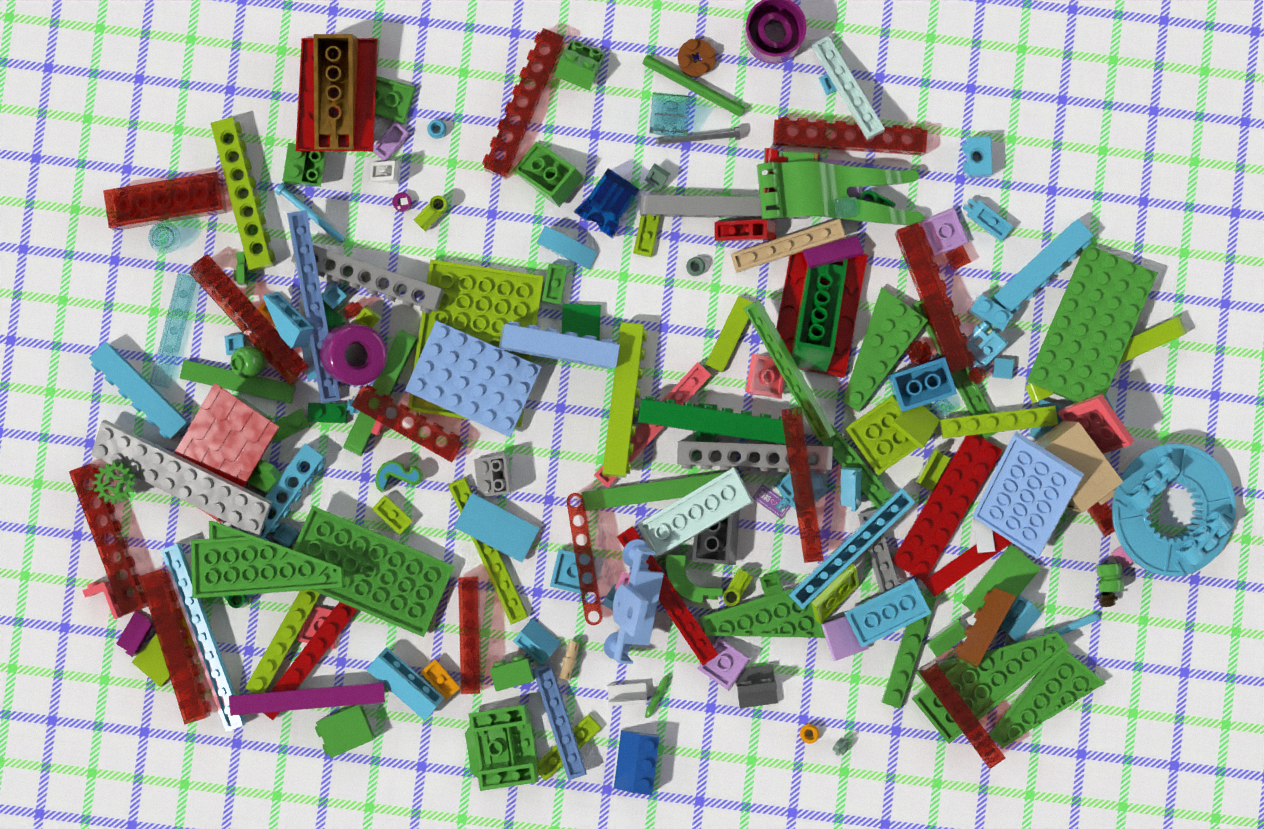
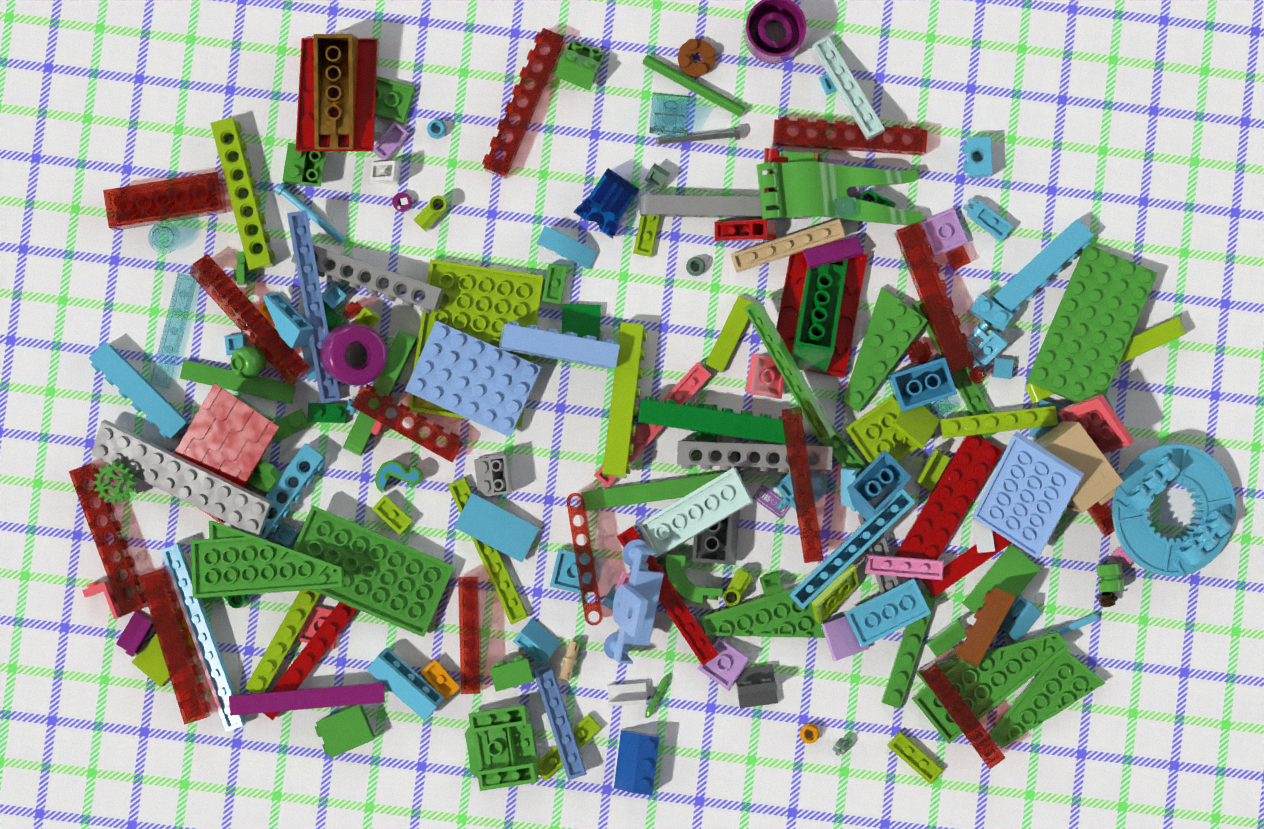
bright green slope [513,141,584,207] -> none
none -> dark azure slope [847,450,912,521]
none -> bright pink tile [865,554,944,580]
none -> lime tile [887,731,943,784]

